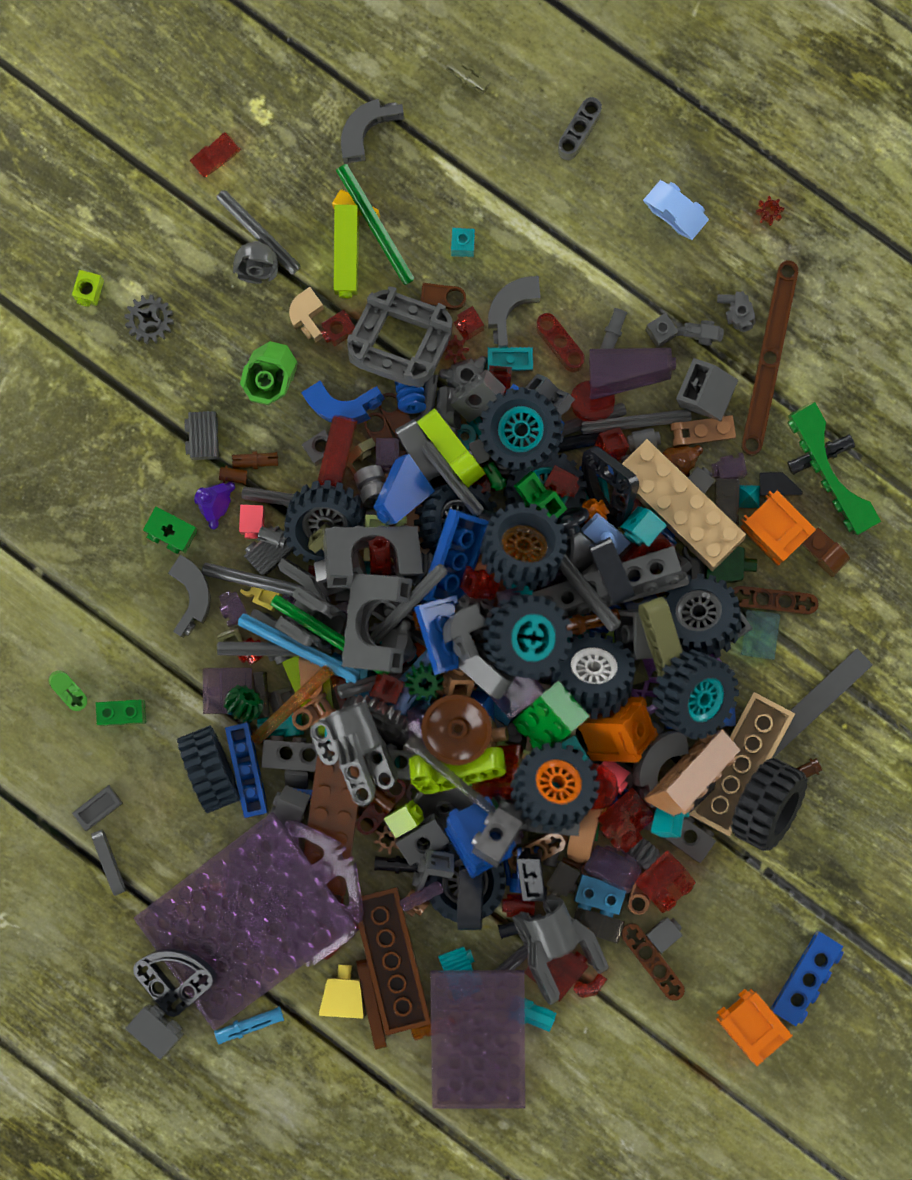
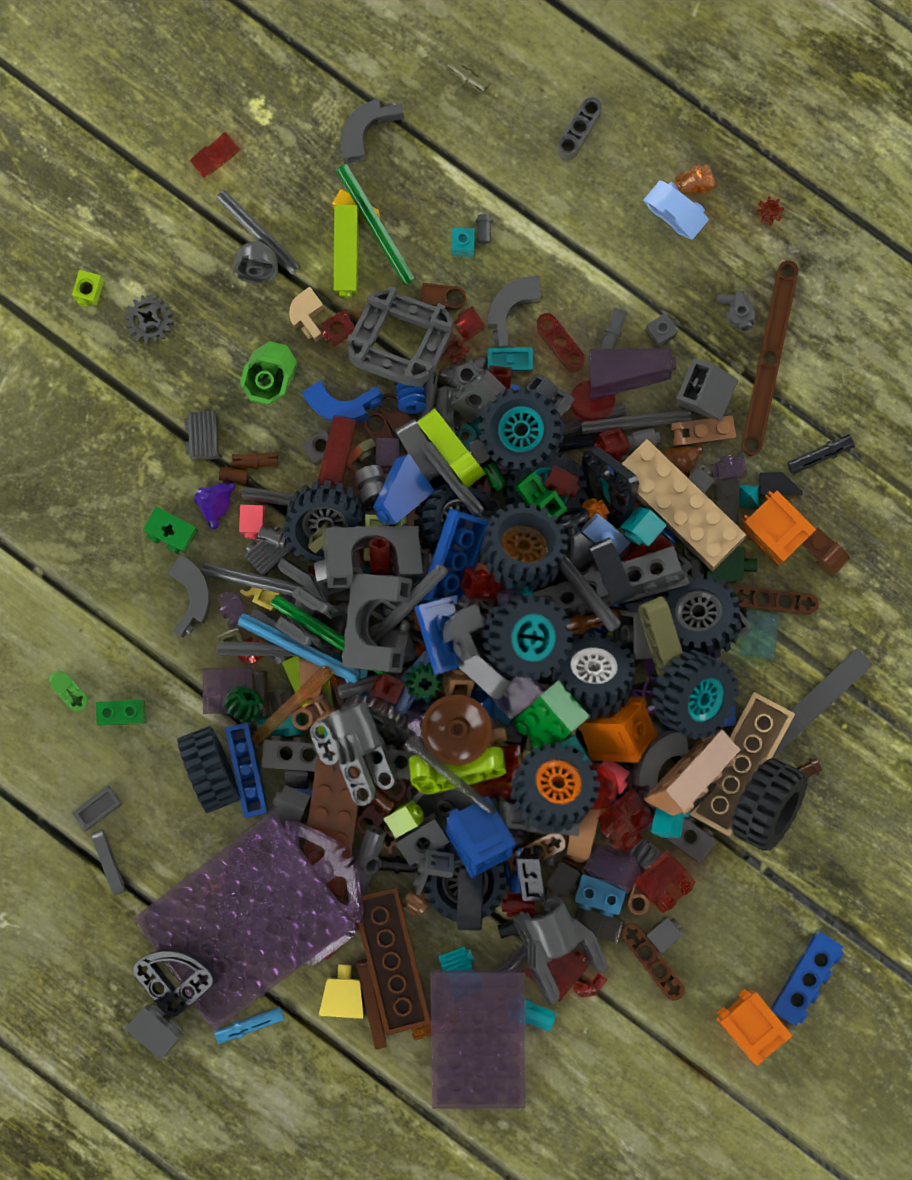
clear purple axle [399,881,443,911] -> none
flat silver brick [471,808,523,868] -> none
dark grey piece [676,320,724,345] -> none
green arch [787,402,881,535] -> none
none -> dark grey piece [347,825,386,895]
none -> dark grey pin [475,214,493,243]
none -> clear orange piece [675,165,717,194]

